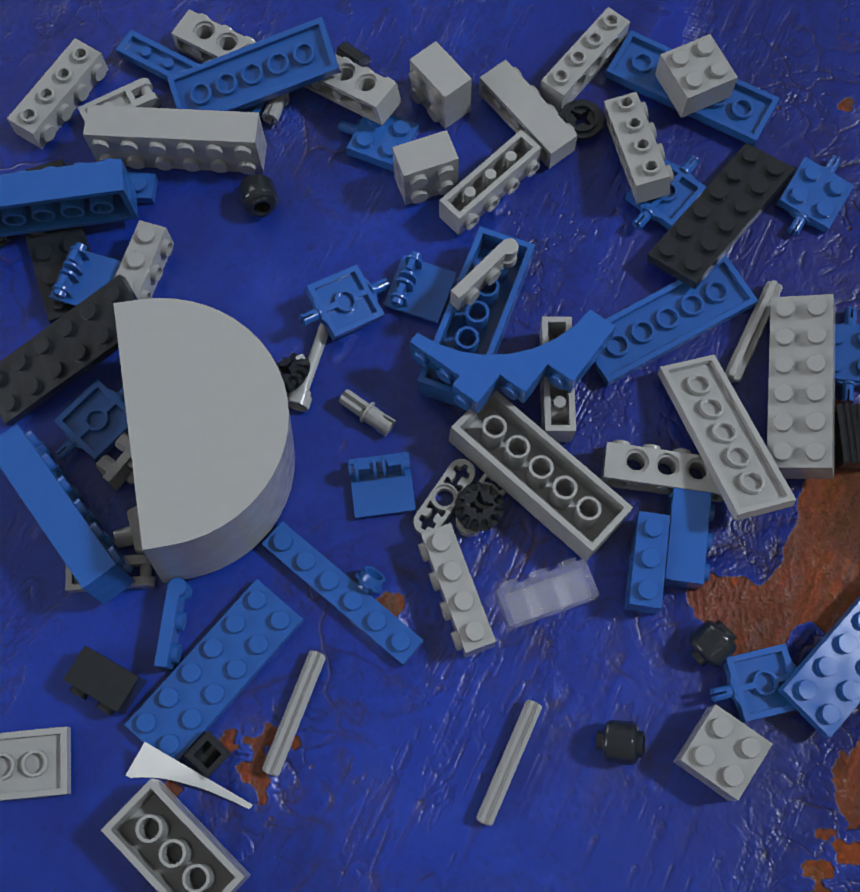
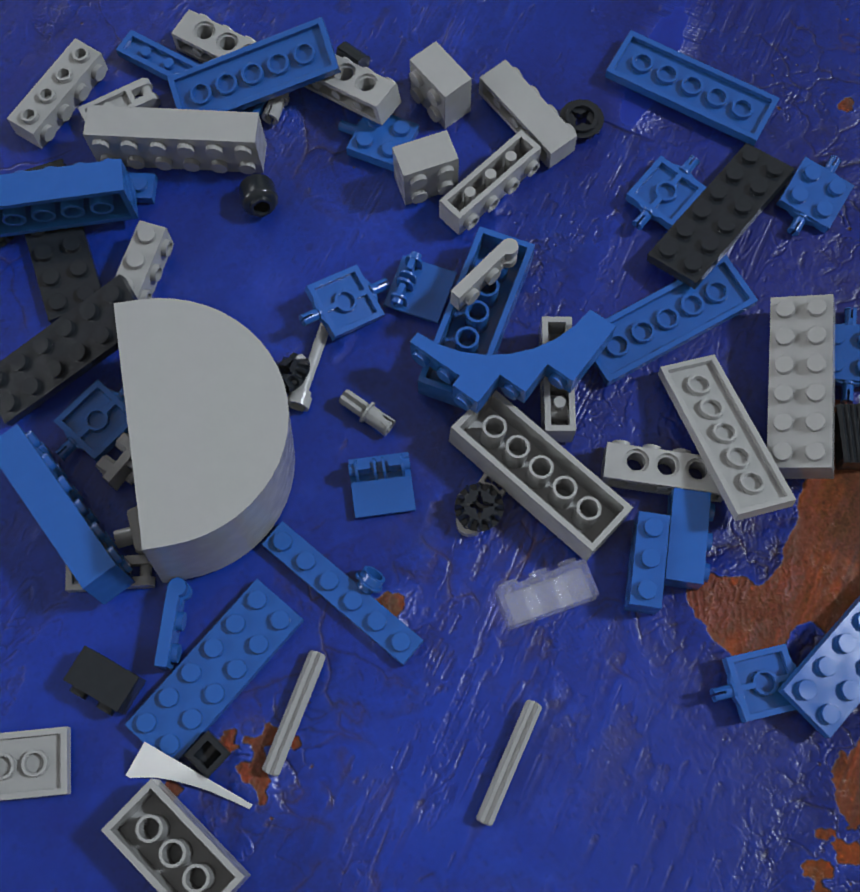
blue hinge [49,242,122,306] -> none
light grey beam [414,459,475,537] -> none
light grey brick [418,523,496,658] -> none
light grey brick [540,7,630,114] -> none
black head [596,720,645,765] -> none
light grey brick [604,92,674,204] -> none
light grey brick [655,34,738,118] -> none
light grey brick [673,704,773,801] -> none
black head [689,619,738,668] -> none
light grey axle [725,280,783,383] -> none

